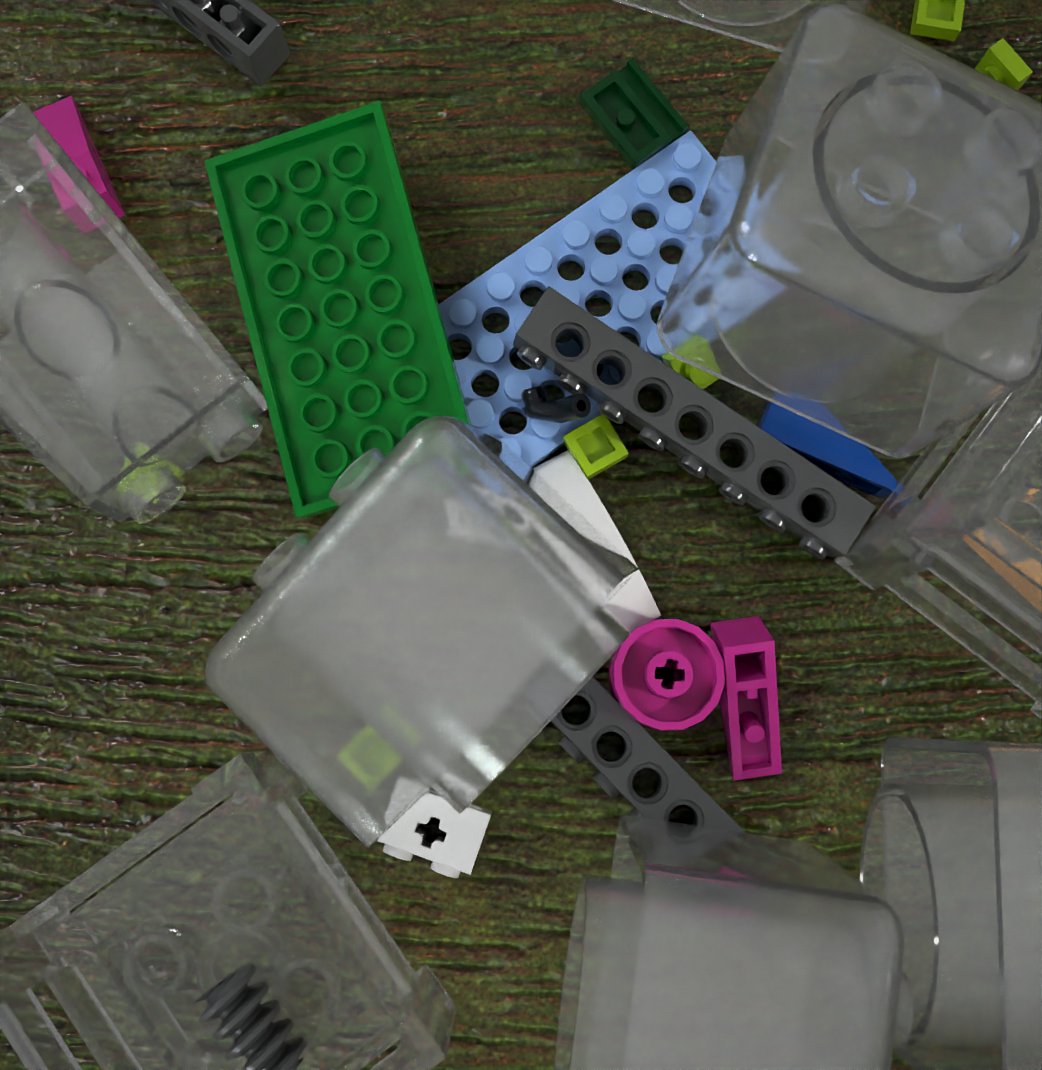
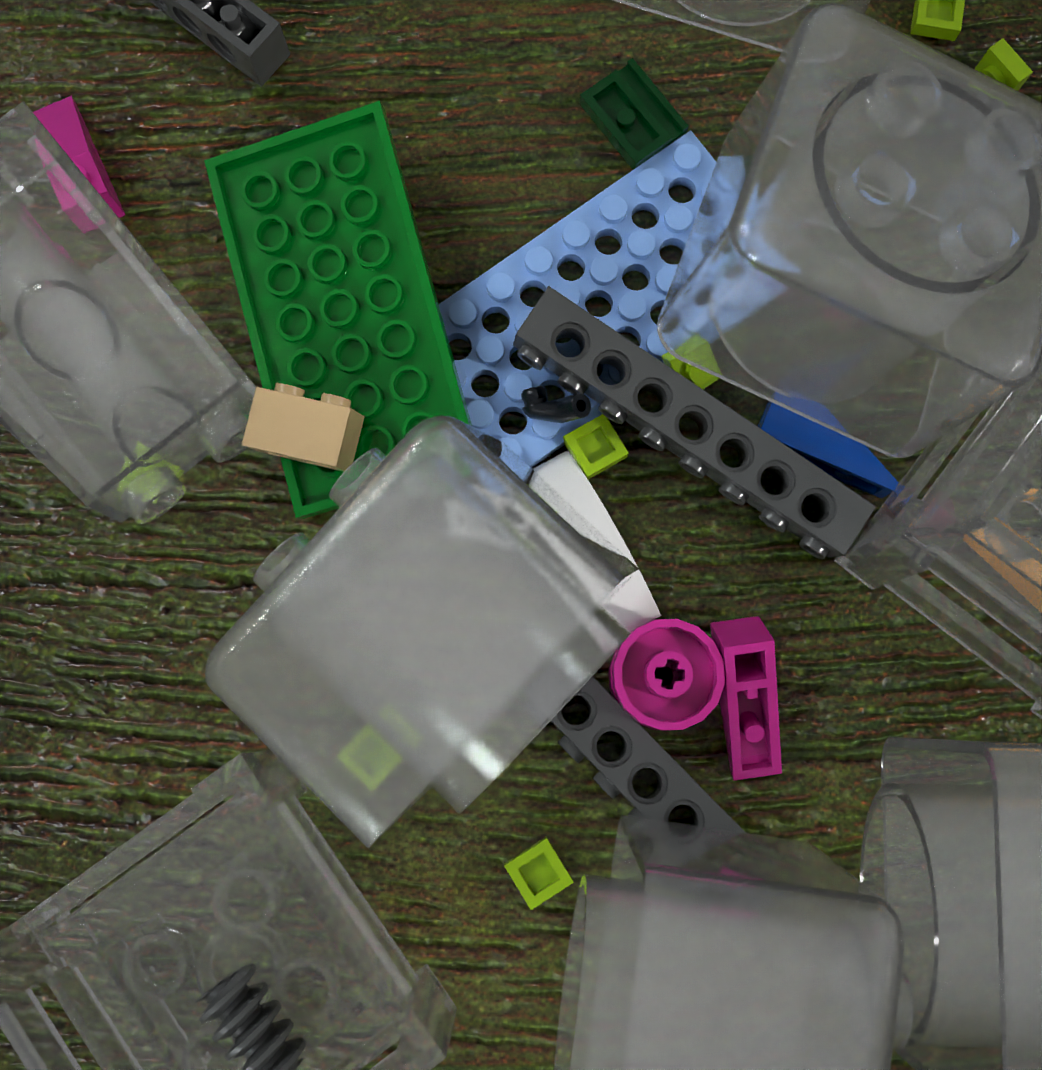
white brick [374,778,492,878] -> none
none -> tan brick [242,383,365,473]
none -> lime plate [504,836,574,910]

